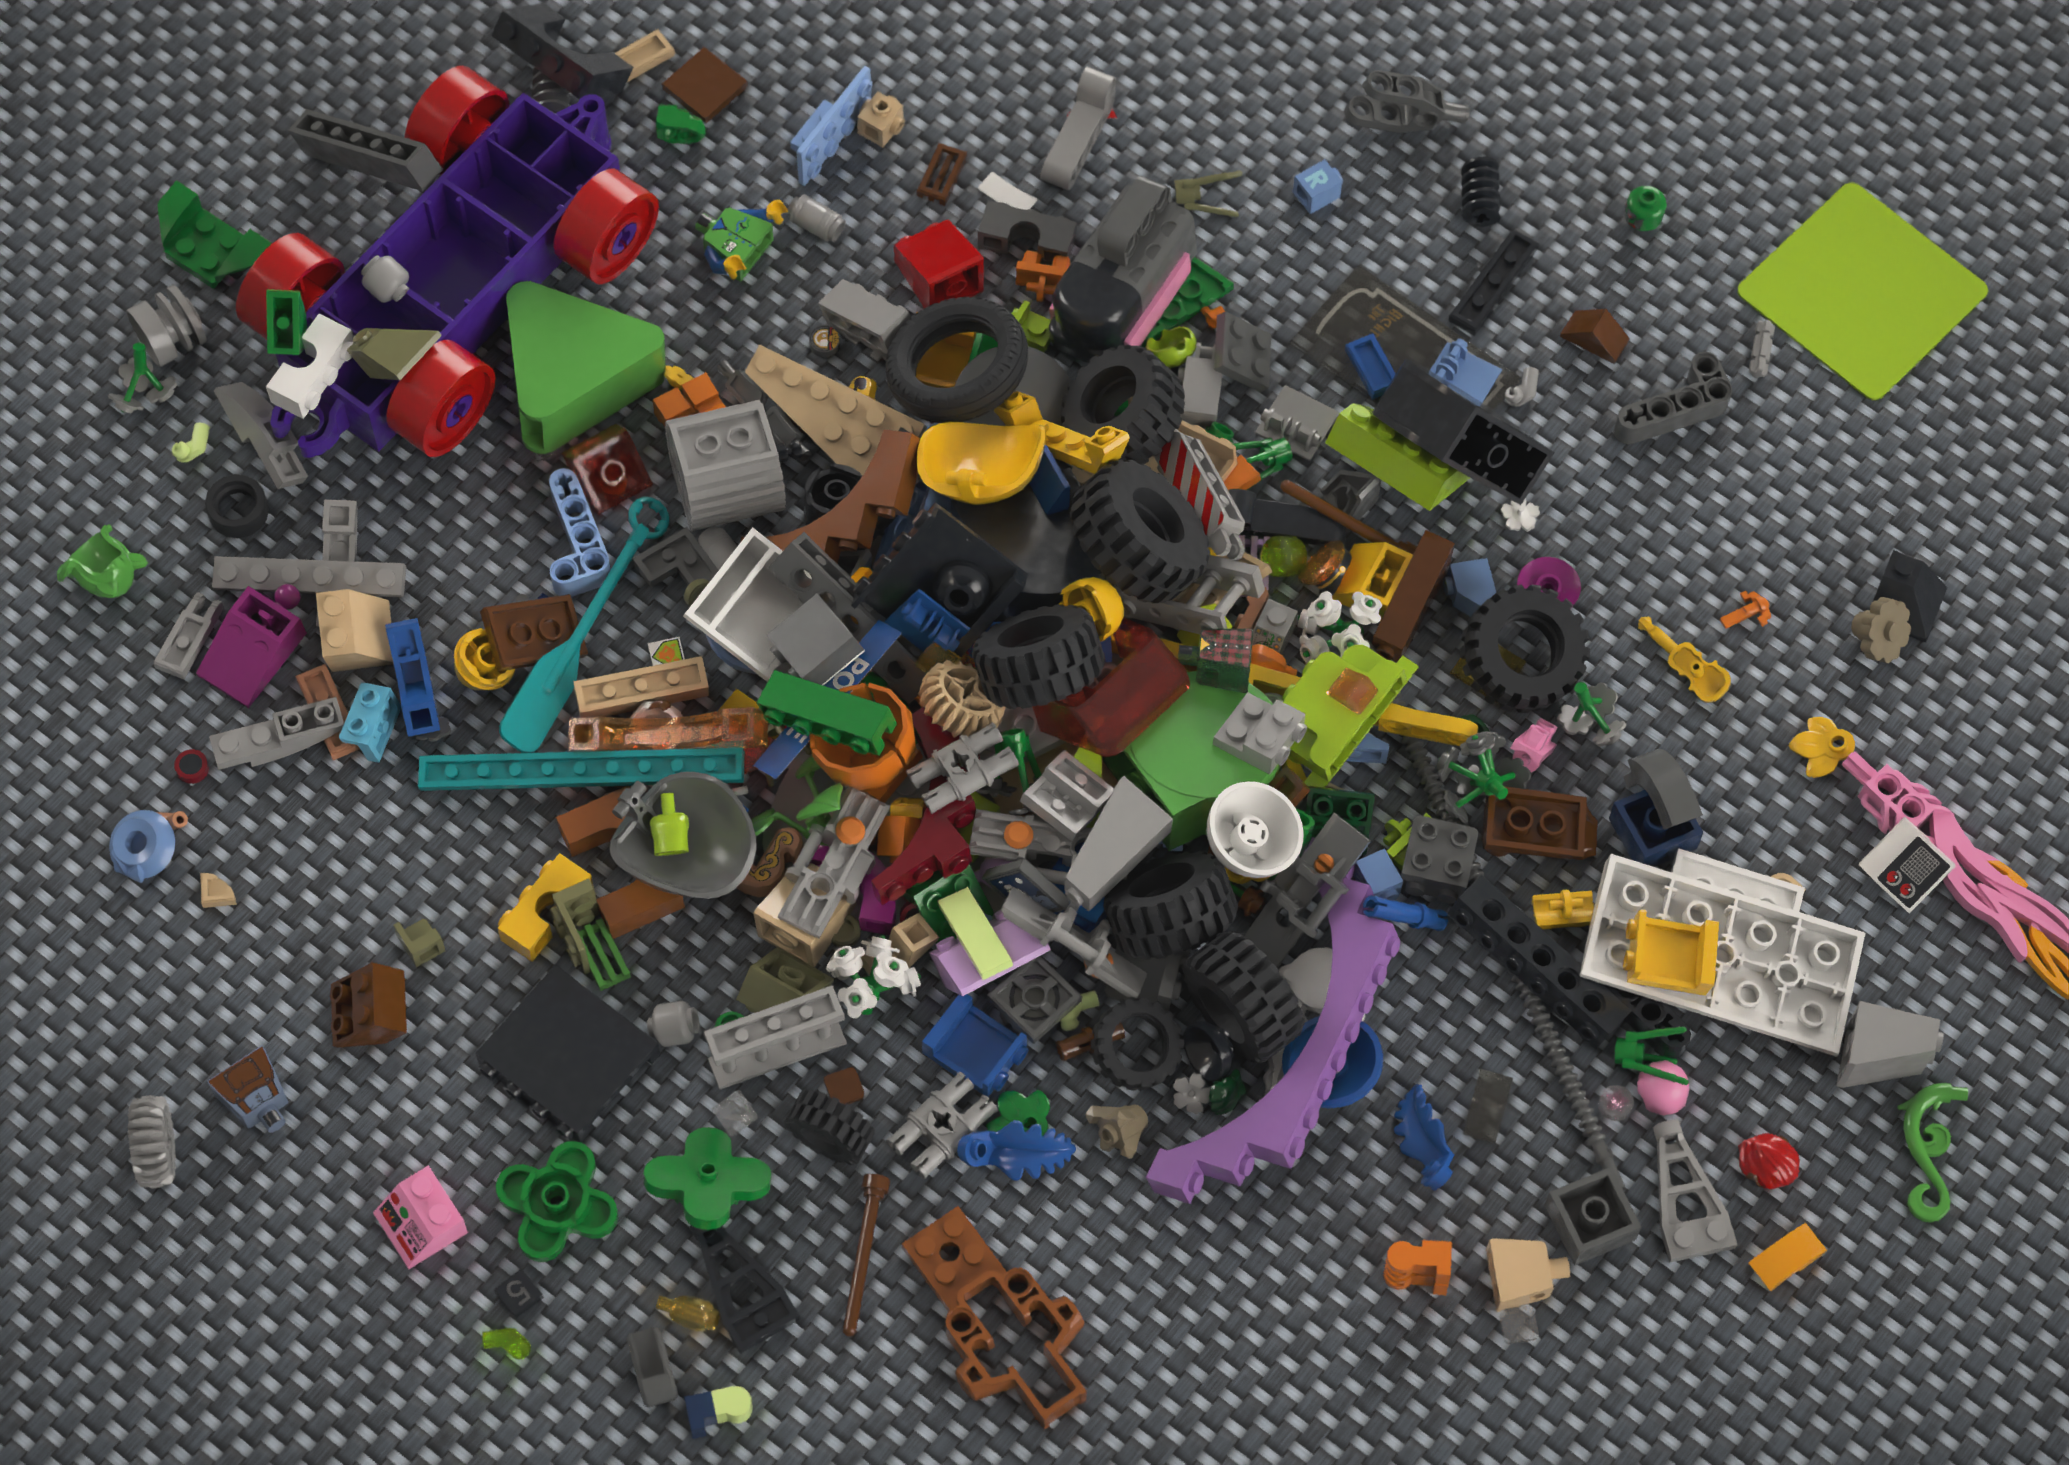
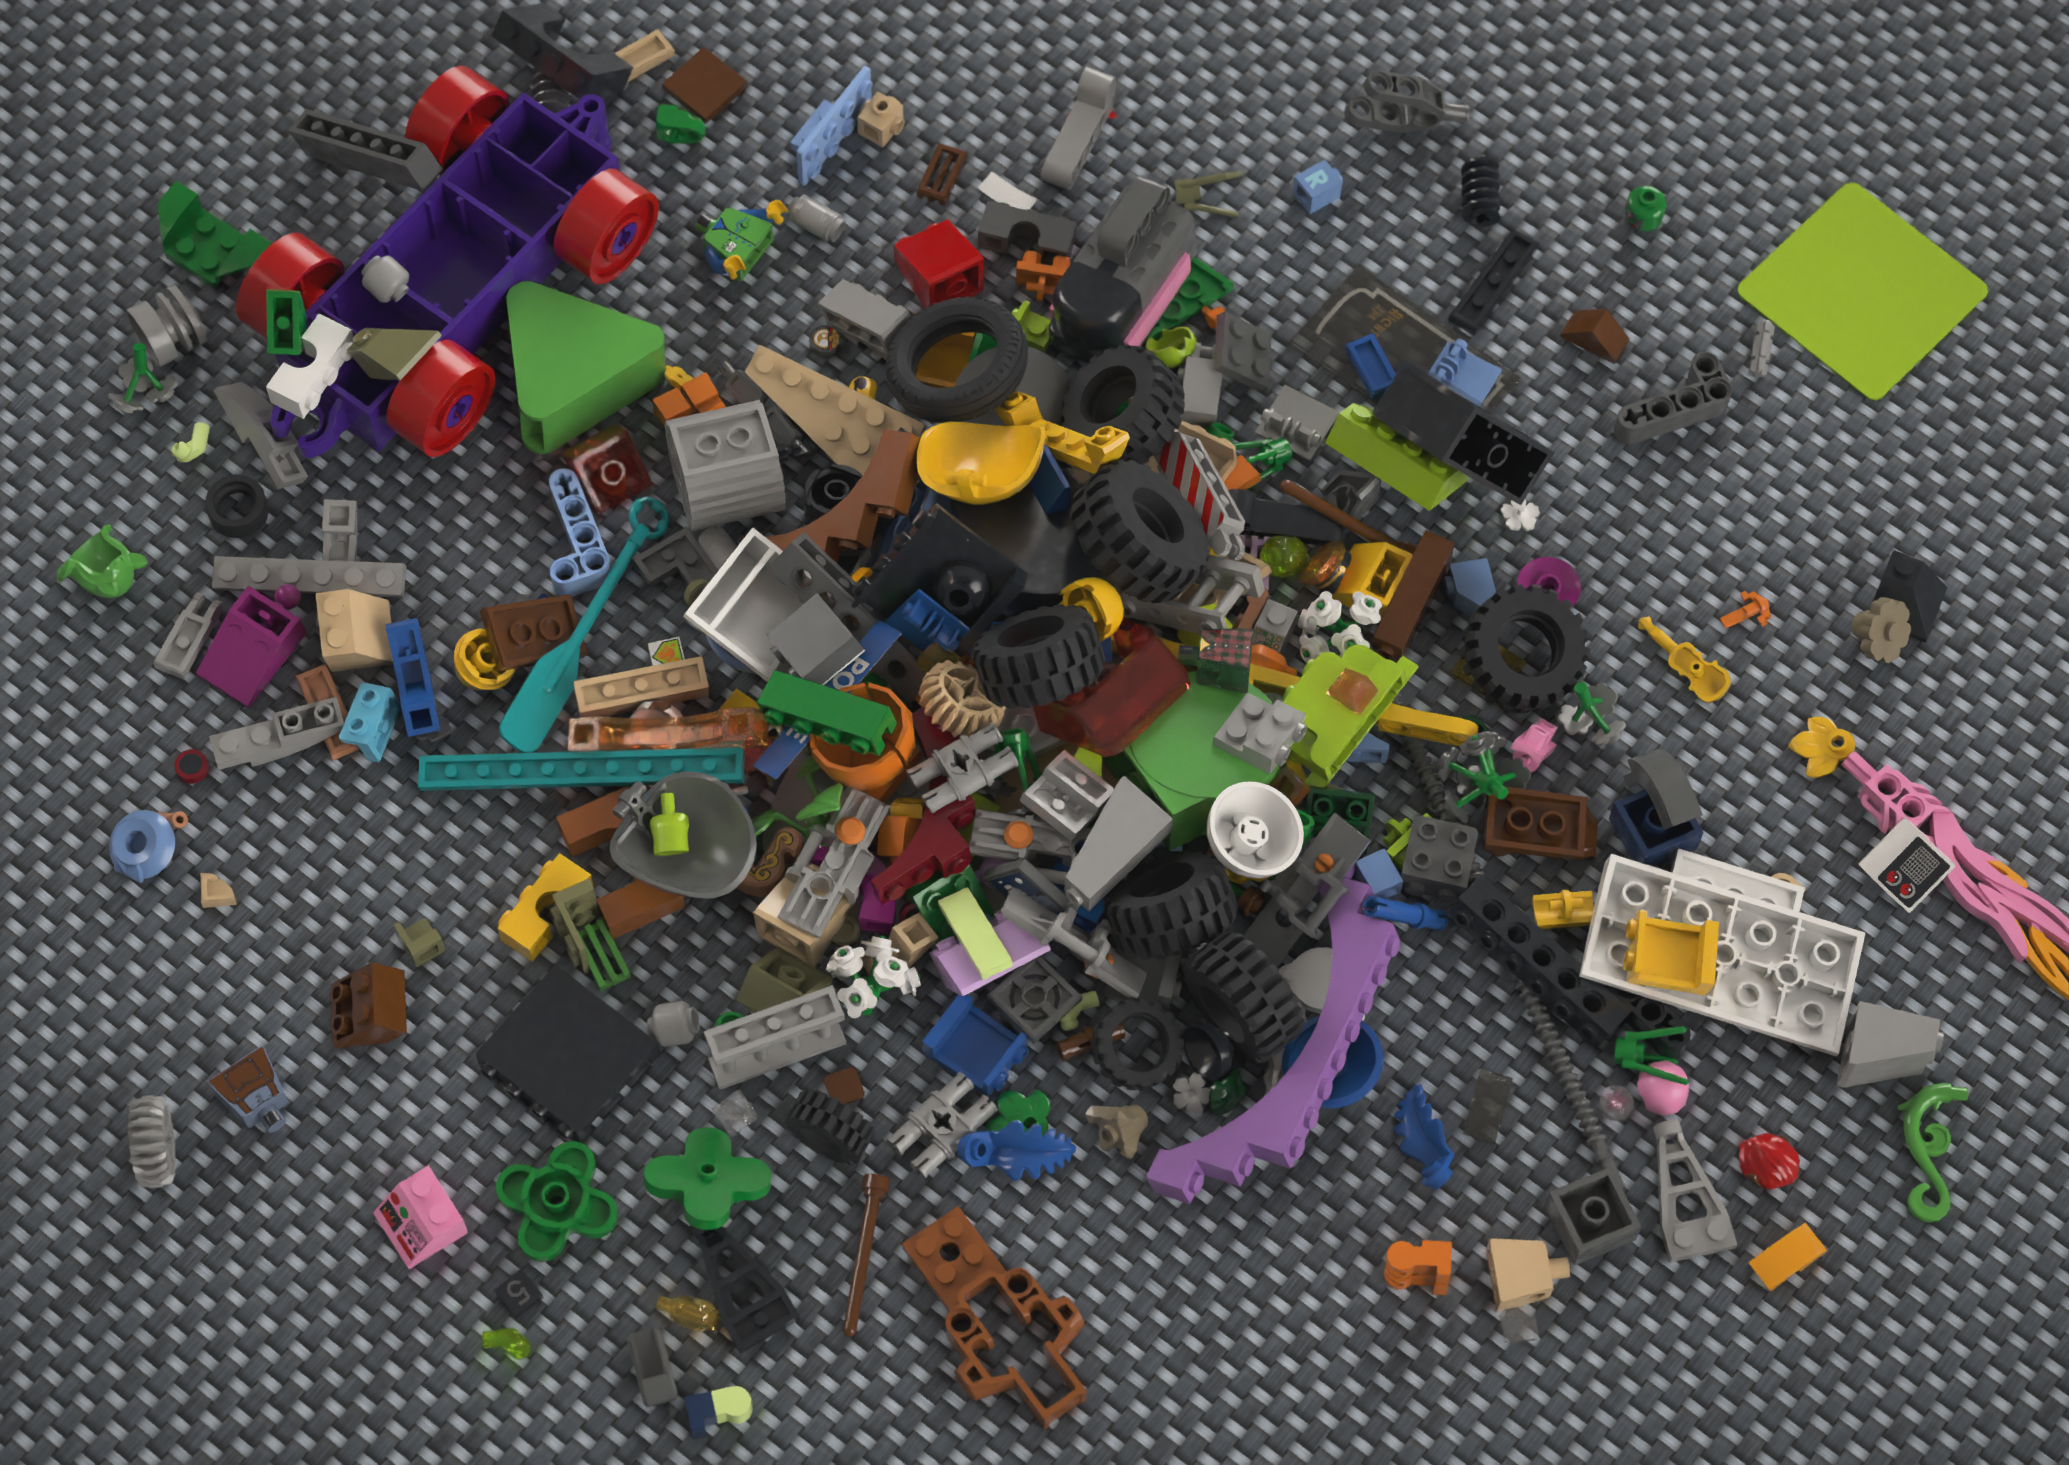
light grey arm [1505,367,1539,407] -> none

